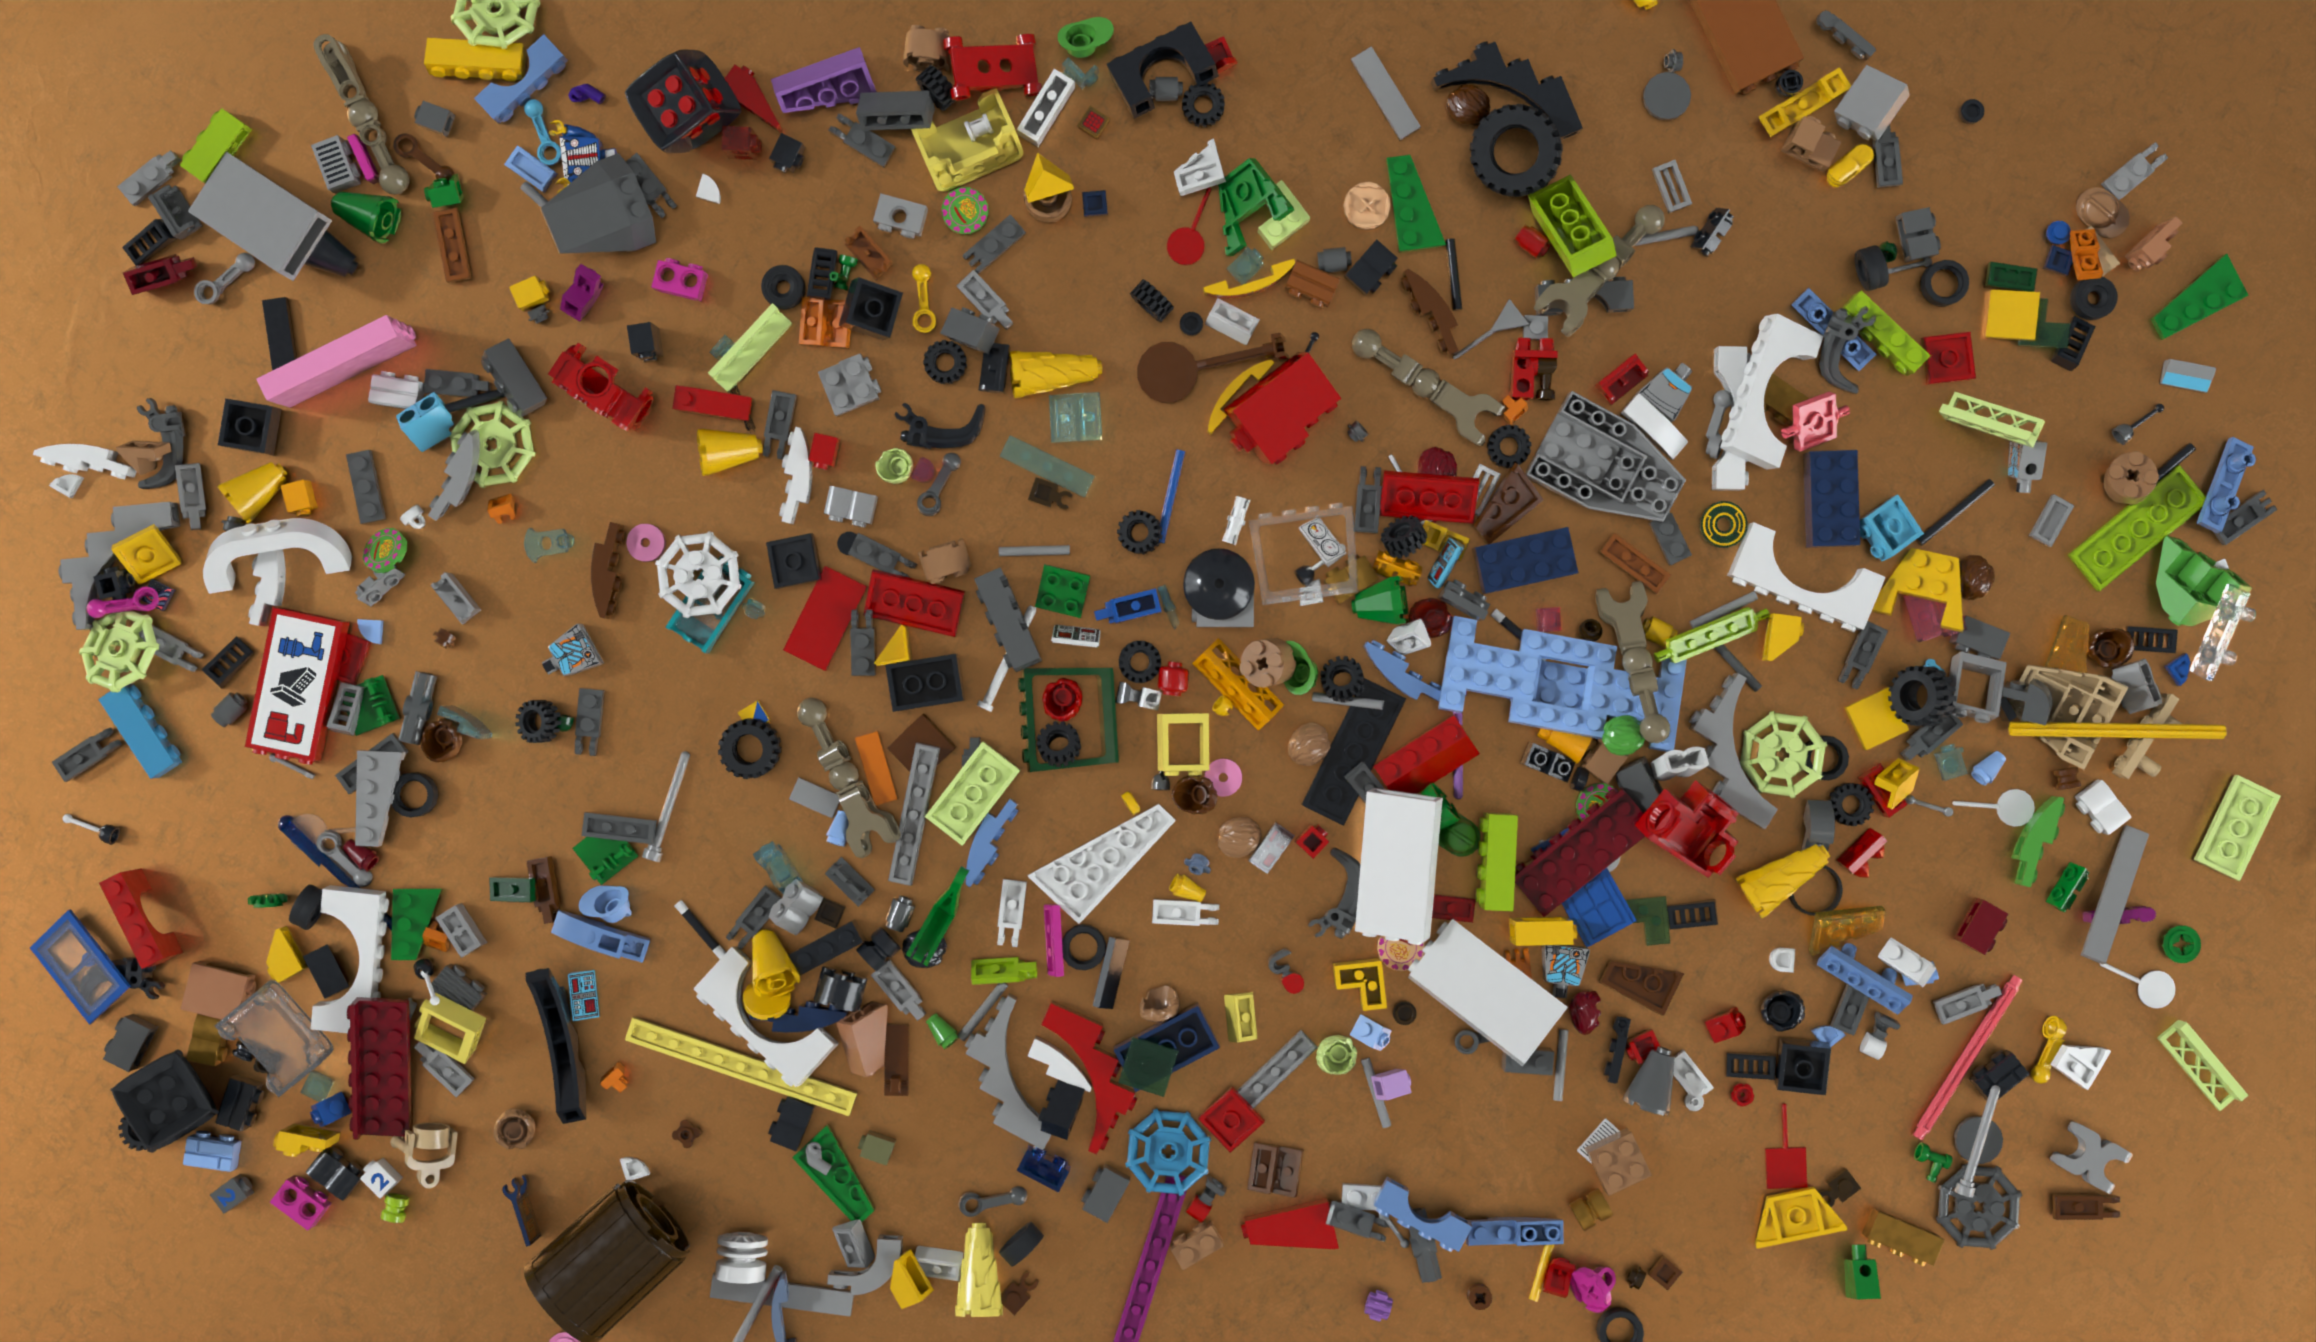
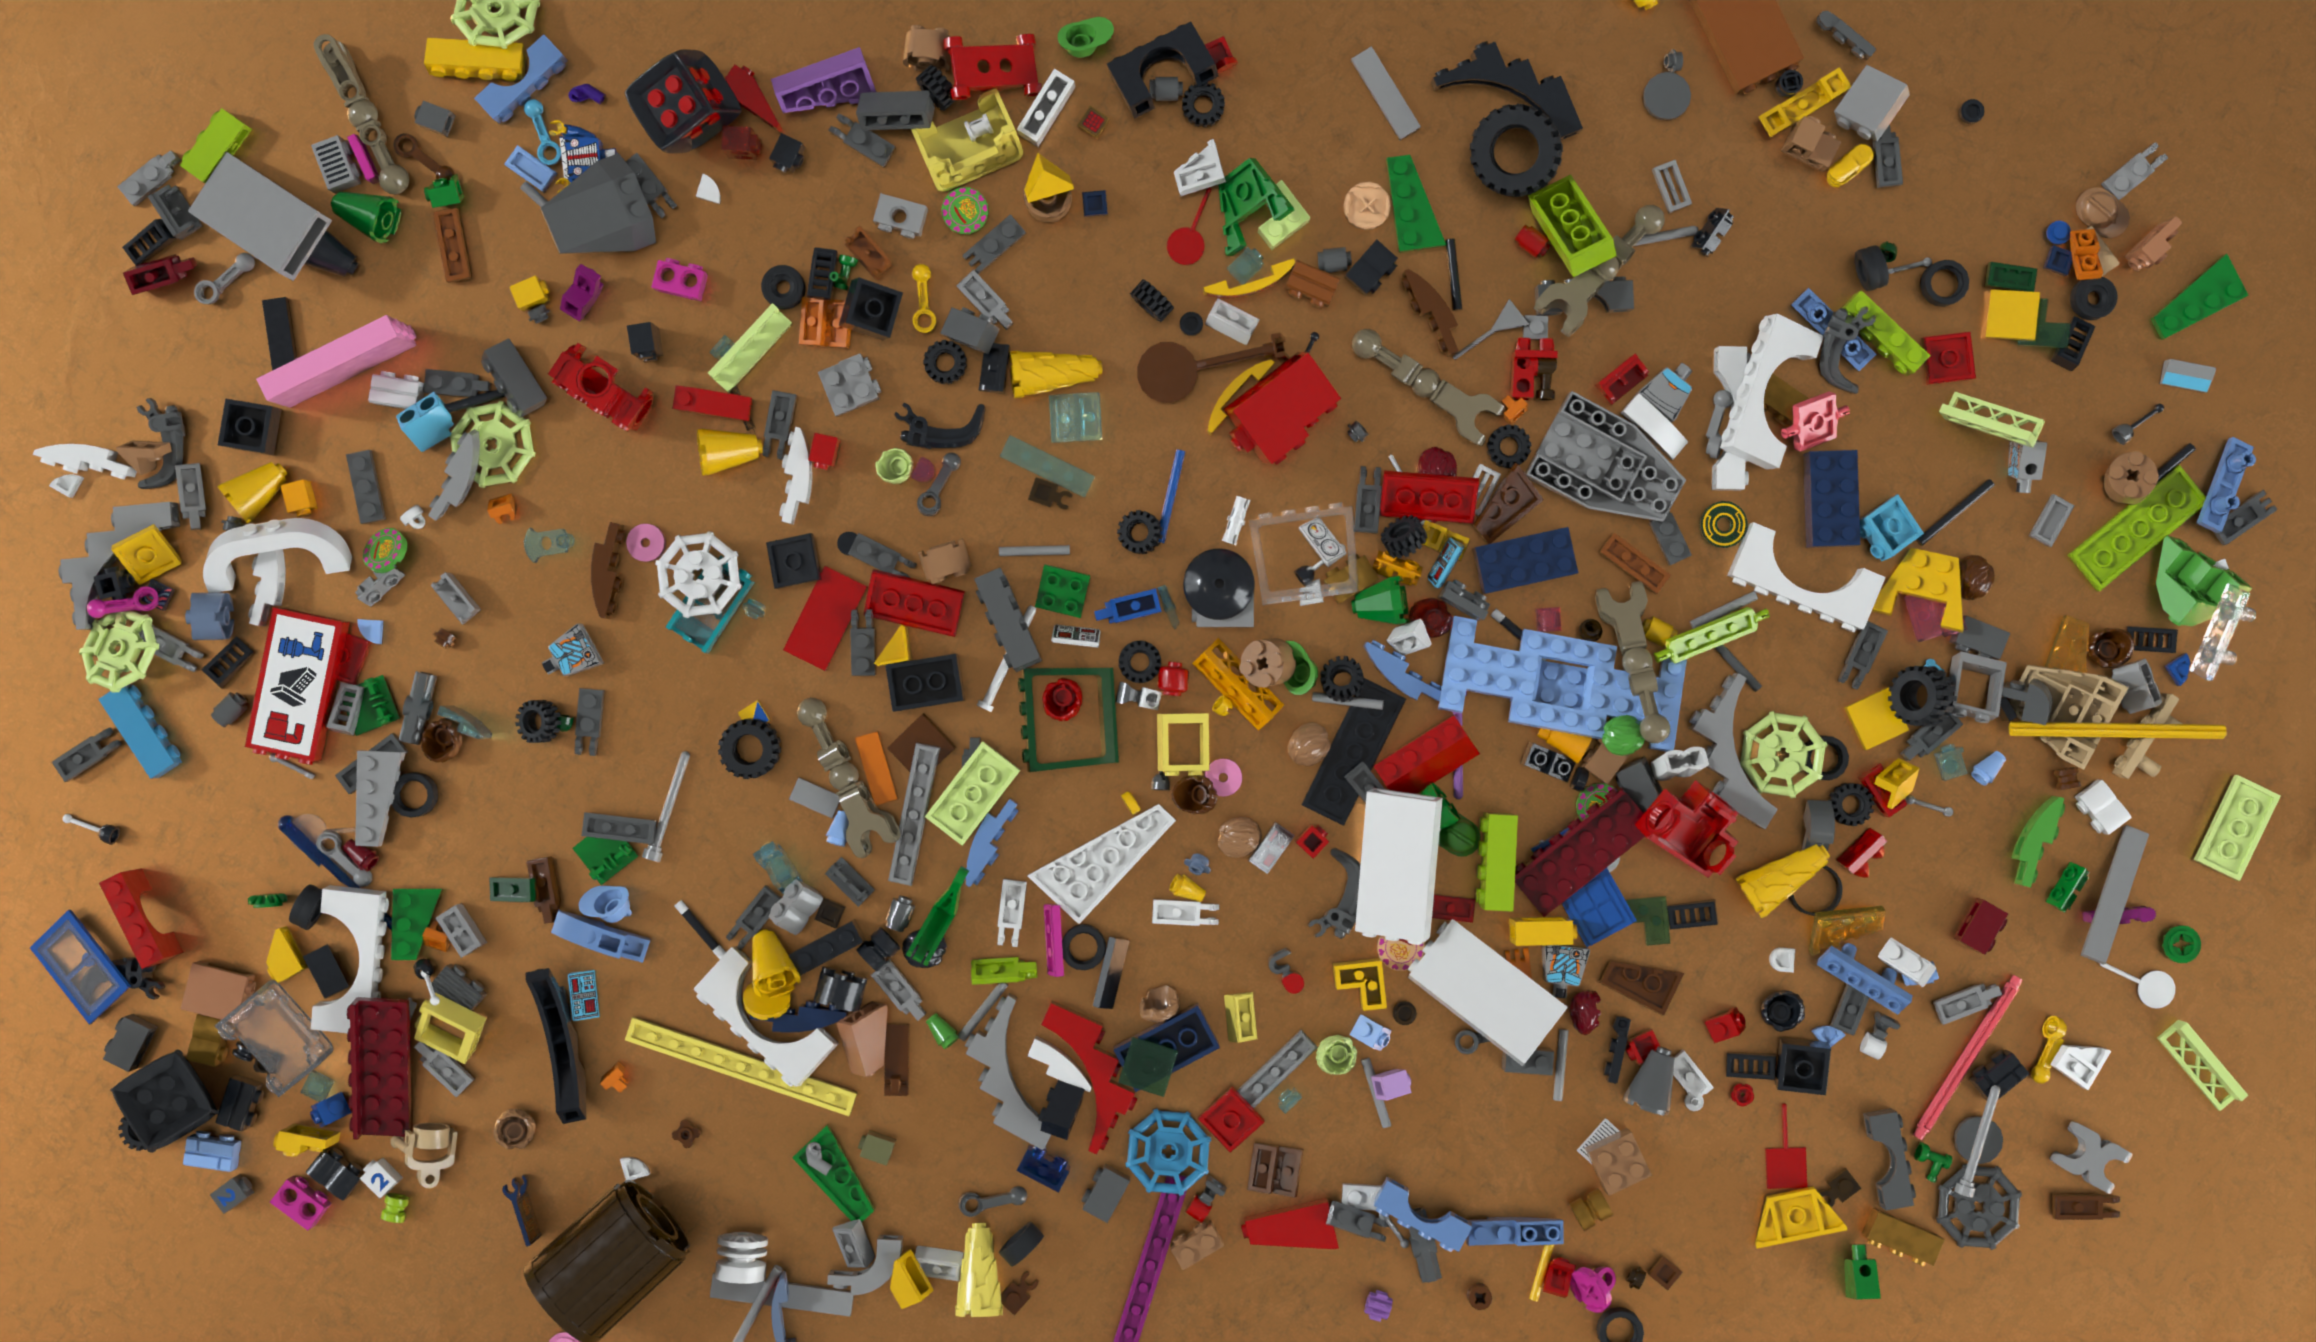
black brick [768,1096,816,1151] -> none
light grey brick [824,486,878,528] -> none
black tyre [1037,721,1081,767] -> none
clear light blue bracket [1062,57,1099,89] -> none
reddish brown hair [1446,85,1491,126] -> none
yellow slope [1762,613,1804,661] -> none
dark grey piece [1895,207,1941,263] -> none
white piece [1952,789,2035,827] -> none
none -> sand blue brick [185,592,234,640]
none -> clear light blue plate [1278,1087,1302,1114]
none -> dark grey arch [1863,1108,1916,1211]

